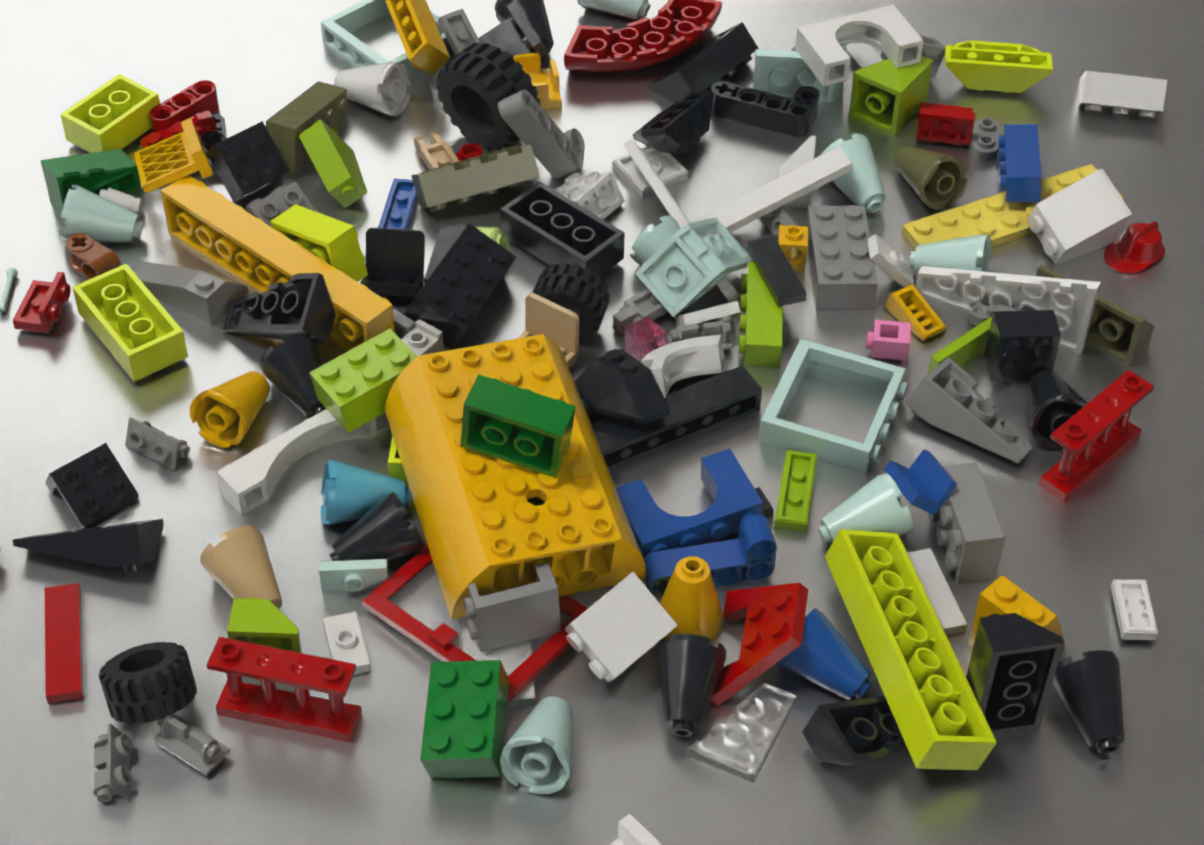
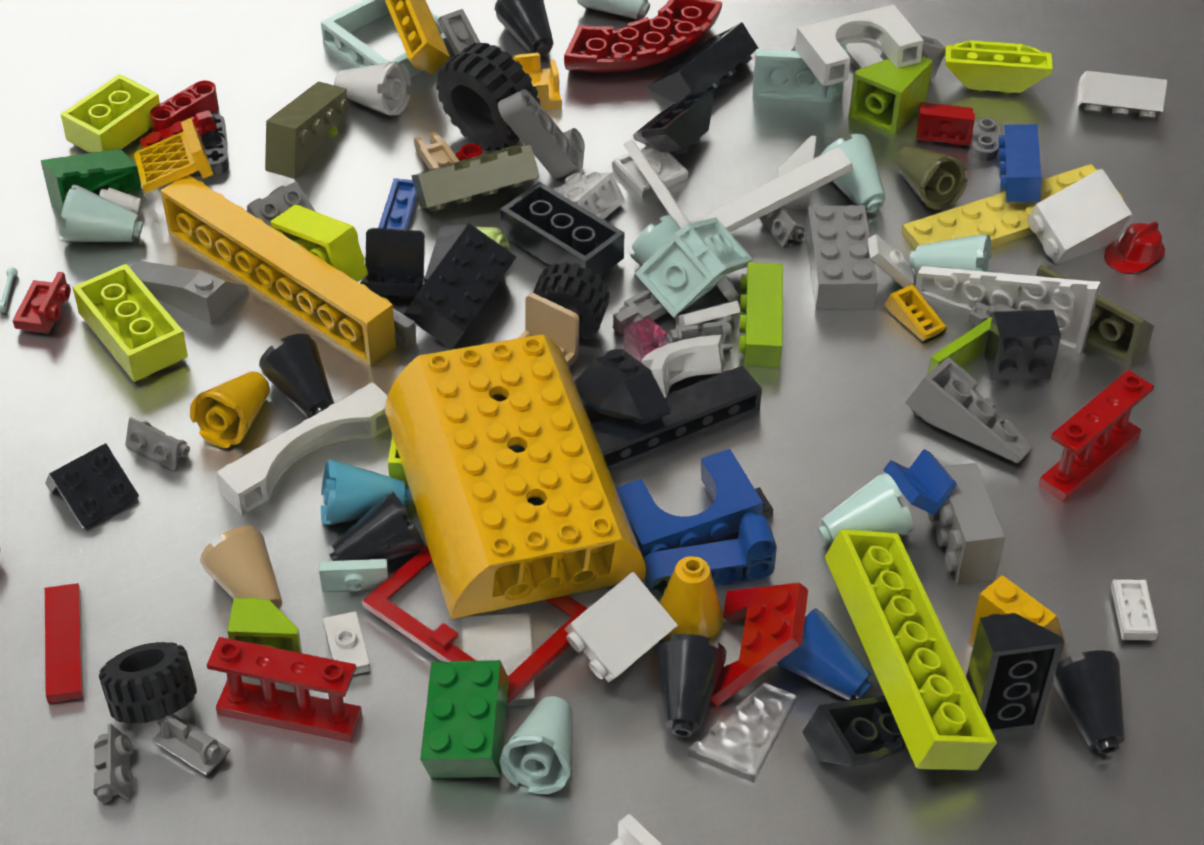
black wedge [13,518,164,572] -> none
dark orange piece [66,233,121,280] -> none
black brick [206,121,290,202] -> none
black wedge [222,273,336,344] -> none
lime slope [299,119,368,208] -> none
lime brick [309,328,417,433] -> none
white brick [401,319,443,356] -> none
green brick [460,374,576,478] -> none
light grey panel [464,563,561,652] -> none
bracket [479,0,548,60] -> none
black beam [711,81,820,137] -> none
black tile [746,236,807,307] -> none
light aqua window [759,339,908,474] -> none
lime tile [774,450,817,532] -> none
yellow brick [778,225,808,272] -> none
bright pink brick [866,320,911,365] -> none
white tile [907,548,967,635] -> none
black cone [1030,370,1088,450] -> none

